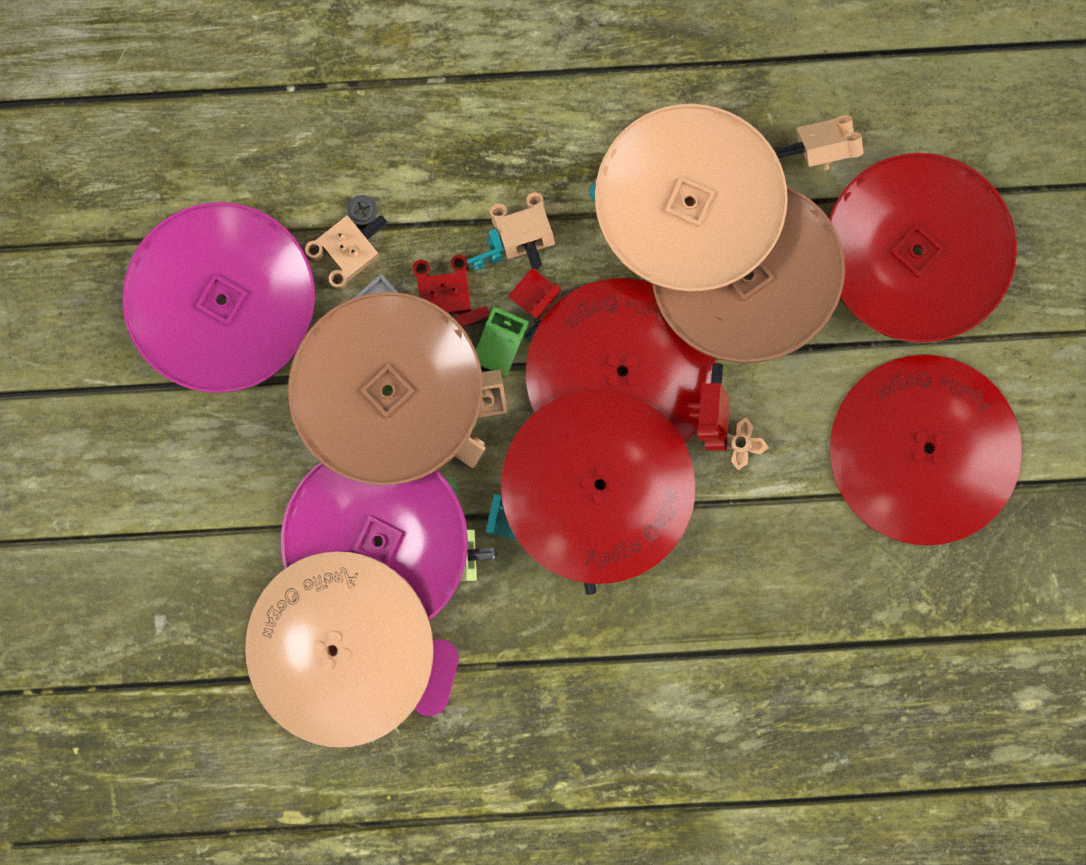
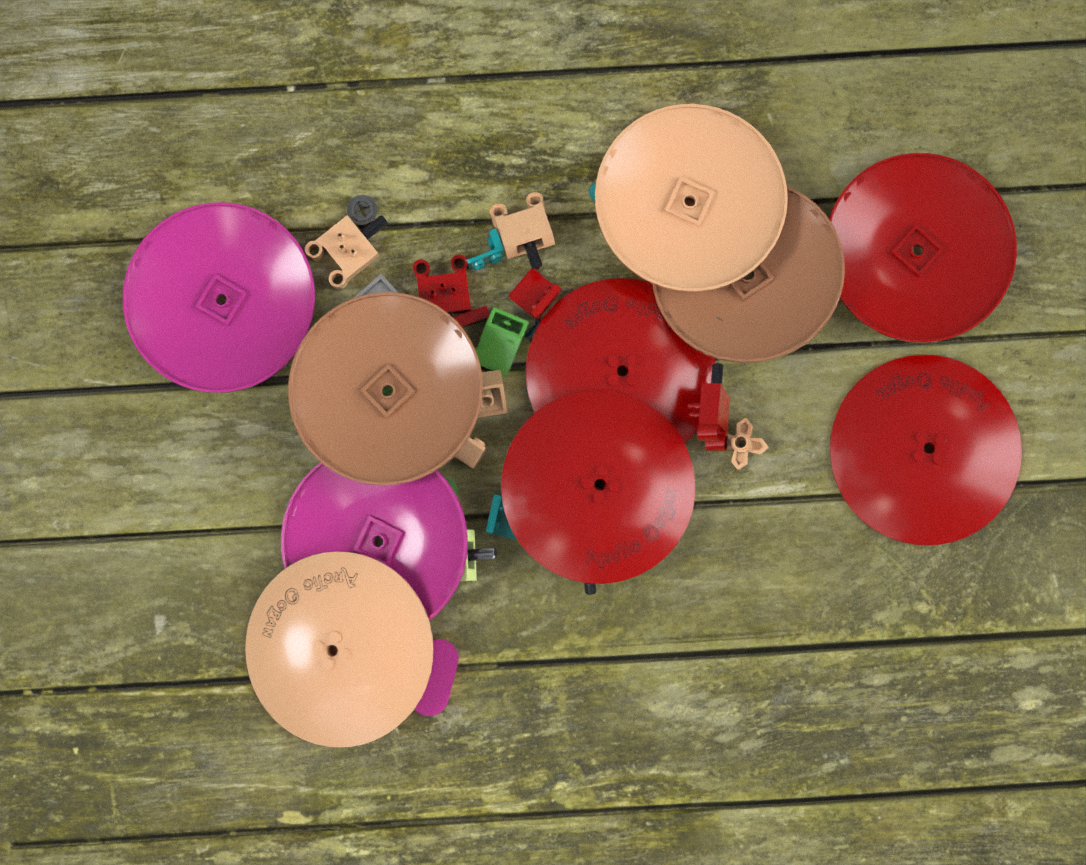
light nougat piece [775,115,863,170] -> none

